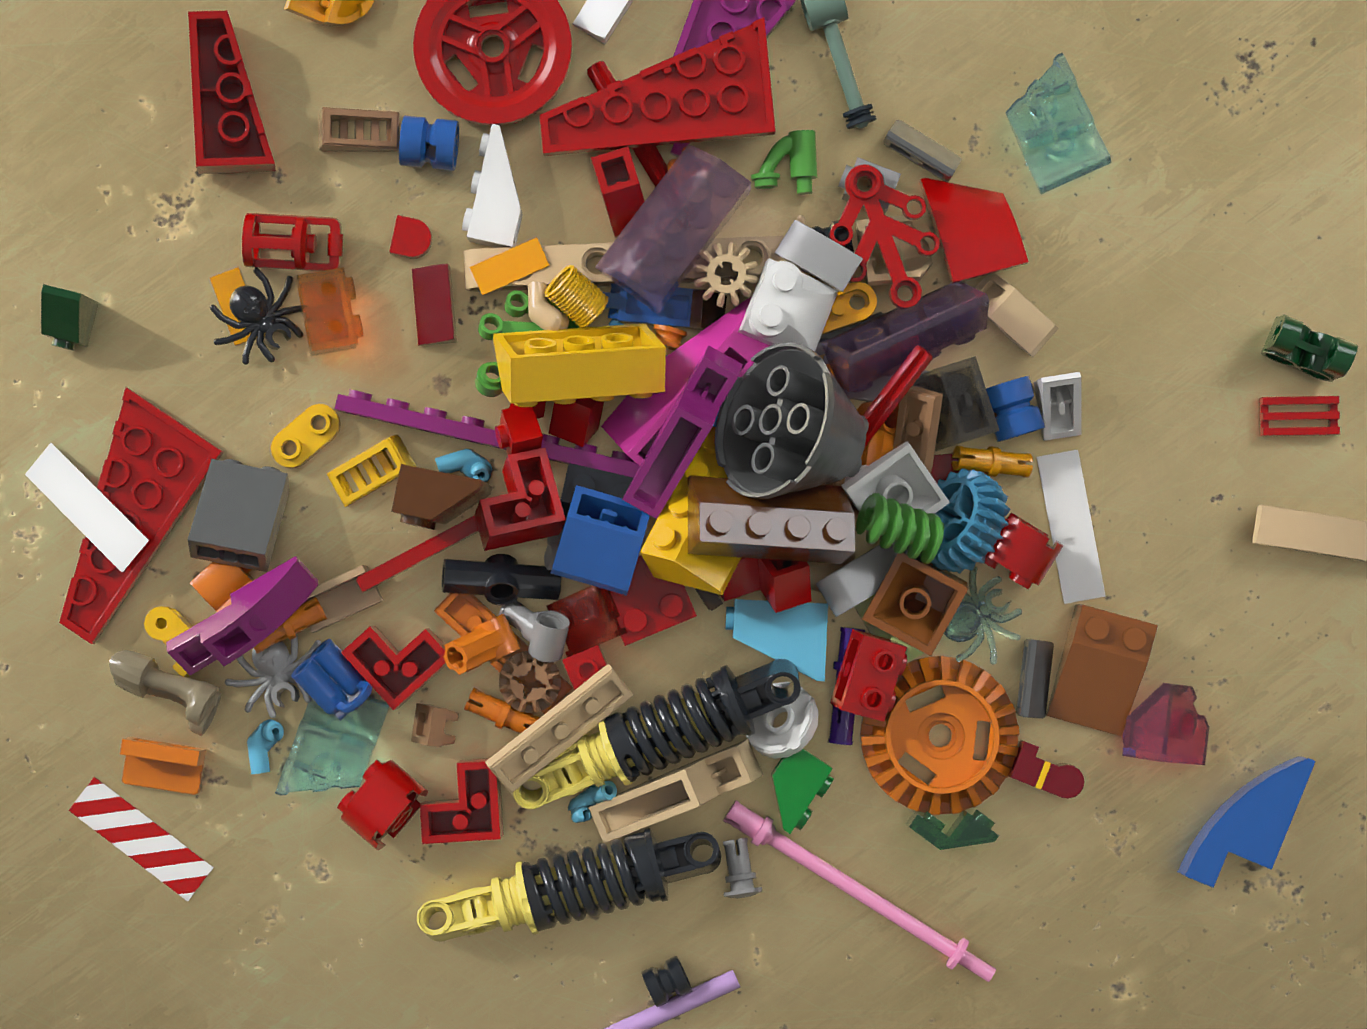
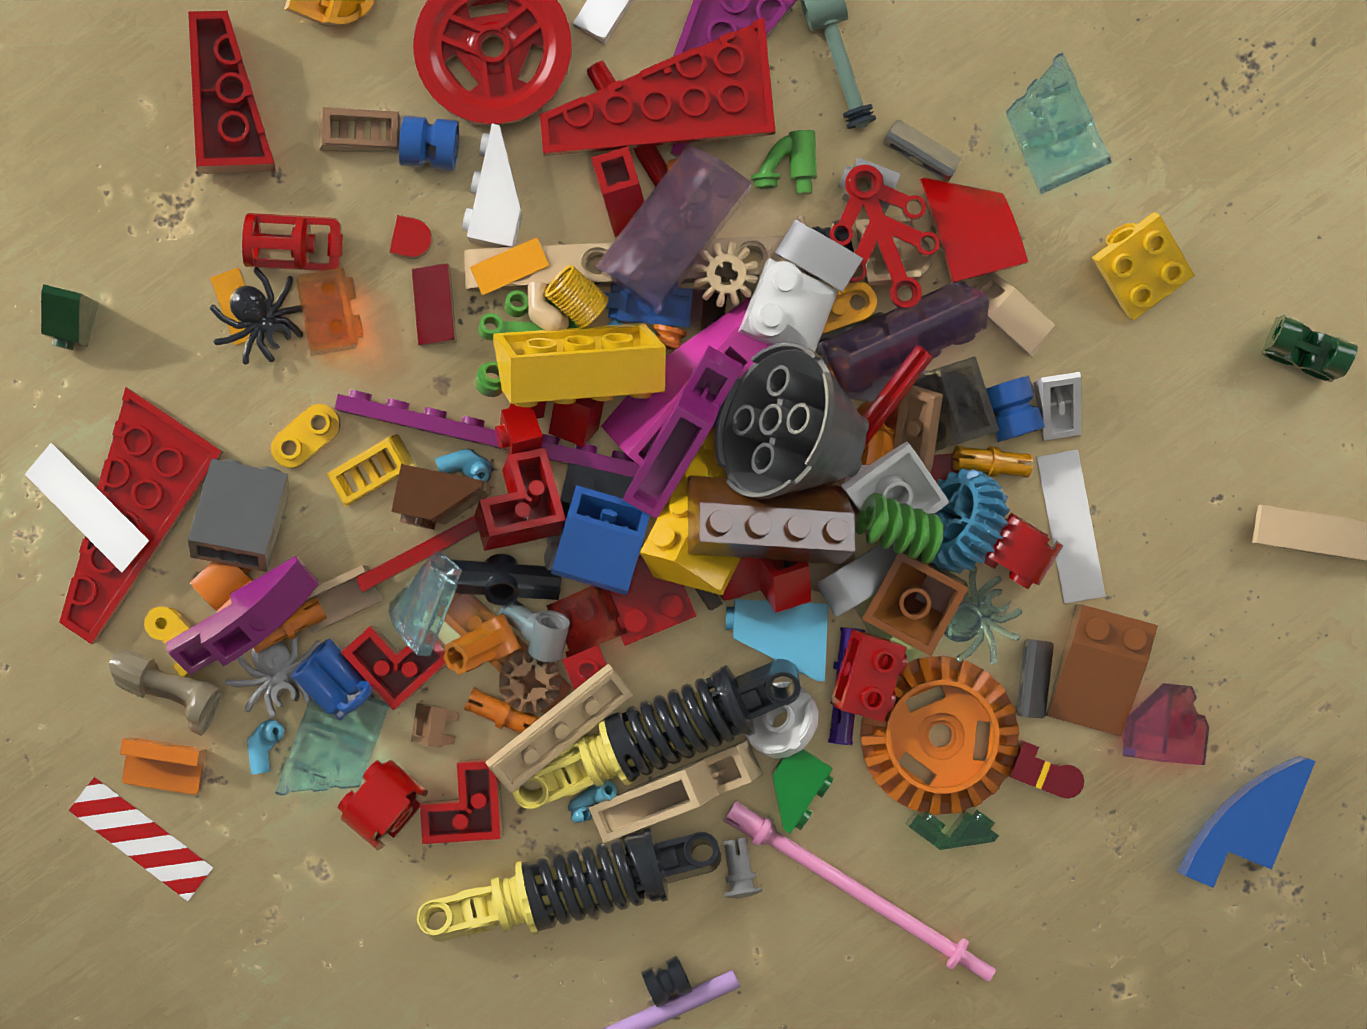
red tile [1259,396,1340,436] -> none
none -> clear light blue slope [389,551,462,656]
none -> yellow plate [1092,212,1195,321]

